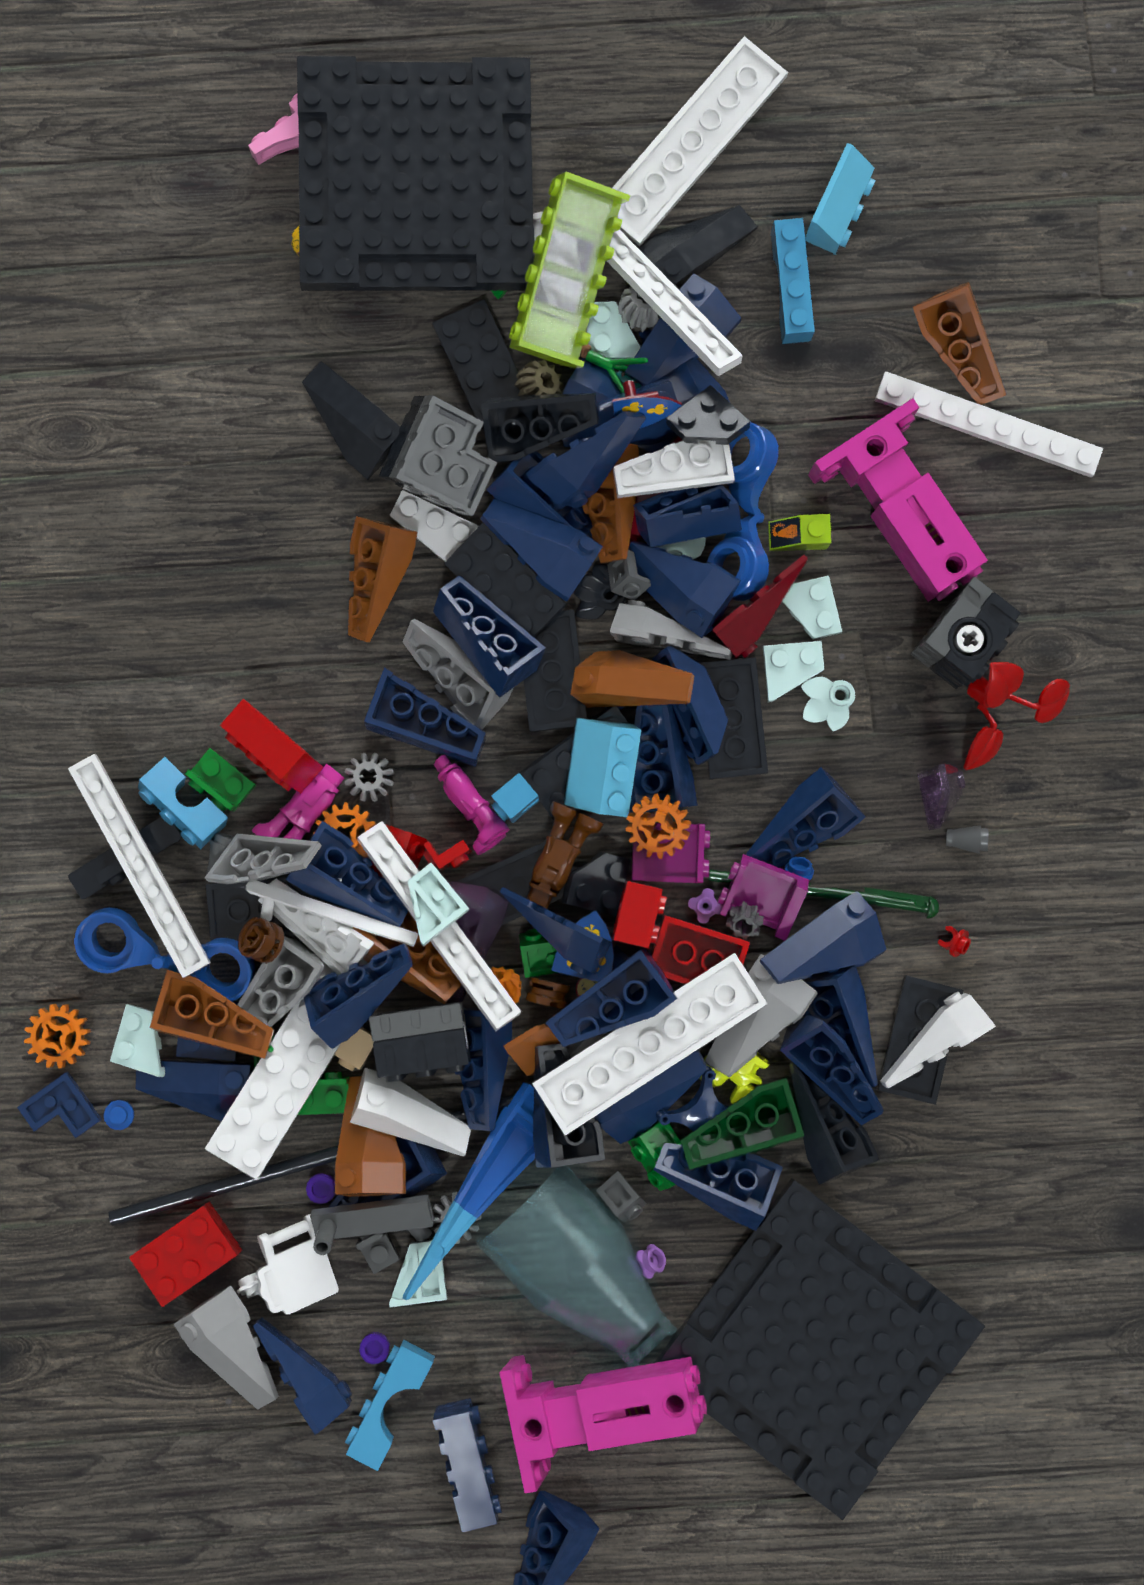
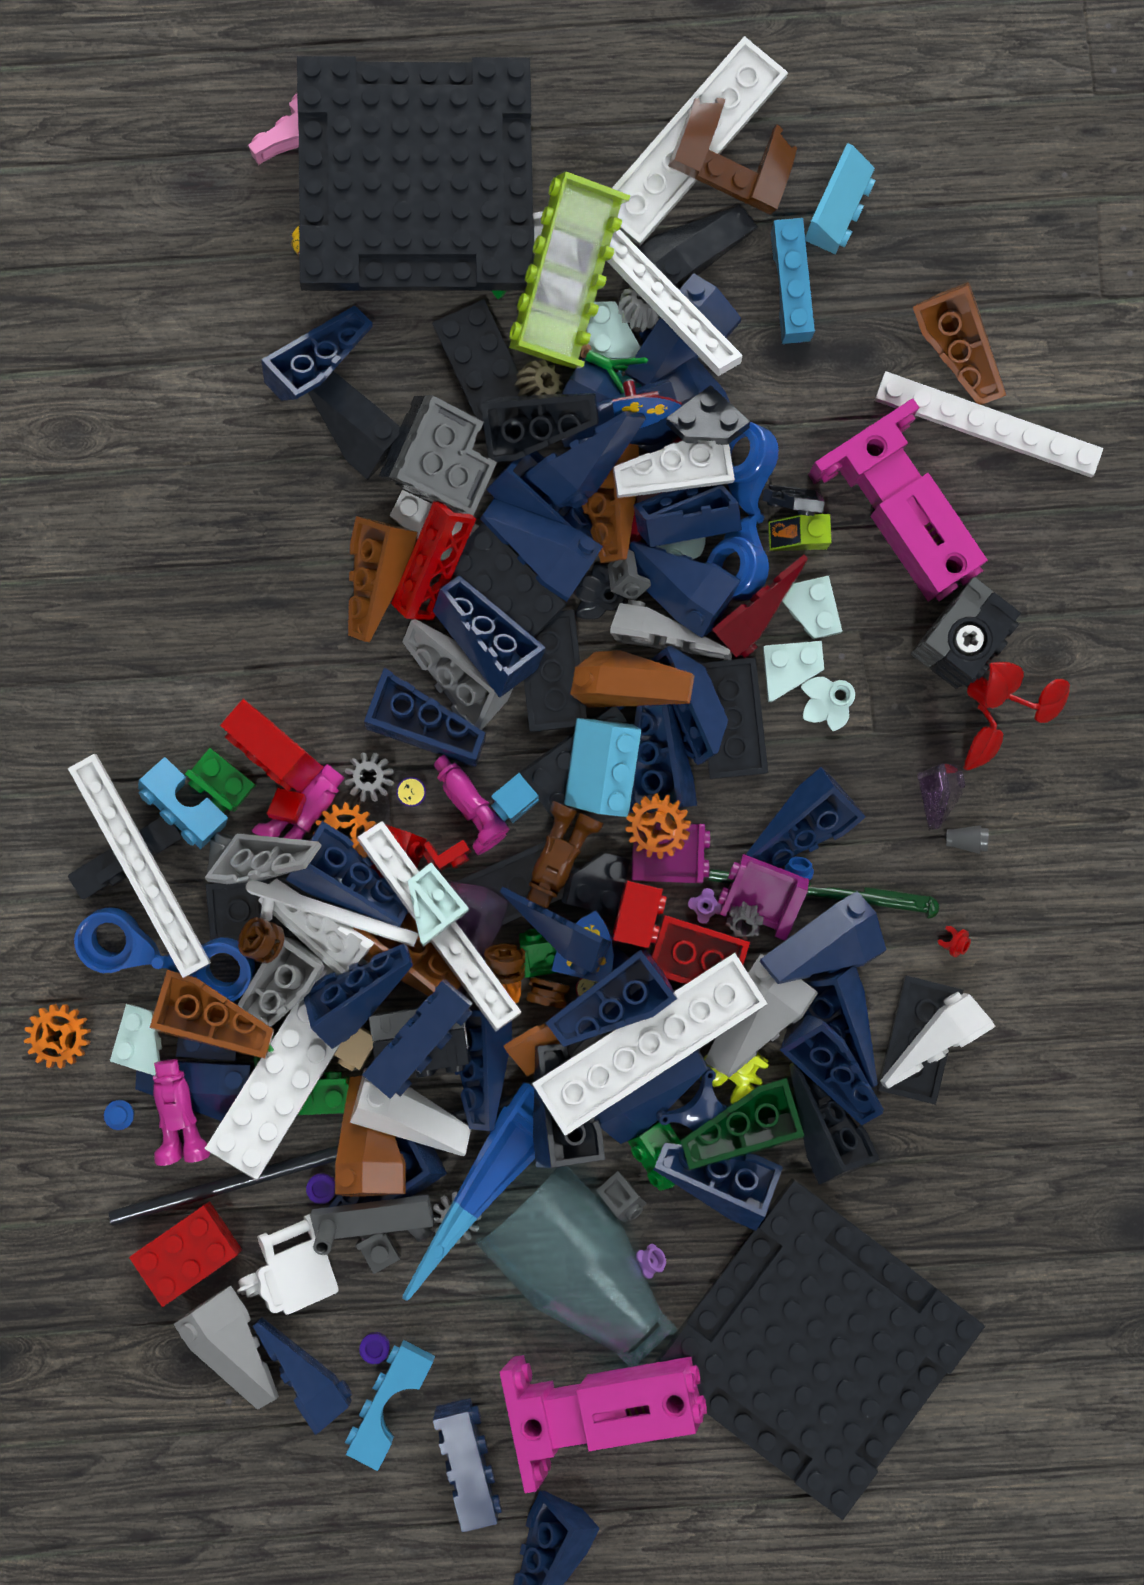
dark blue plate [17,1072,102,1138] -> none
light aqua wing [389,1239,447,1307] -> none
none -> dark pink piece [153,1059,210,1166]
none -> dark blue wedge [261,306,373,401]
none -> red tile [267,788,307,824]
none -> dark blue wedge [362,979,473,1099]
none -> red fence [391,501,476,621]
none -> light yellow tile [397,777,426,807]
none -> reddish brown wheel [484,944,525,984]
none -> reddish brown wedge [668,98,797,215]
none -> black plate [761,484,824,516]

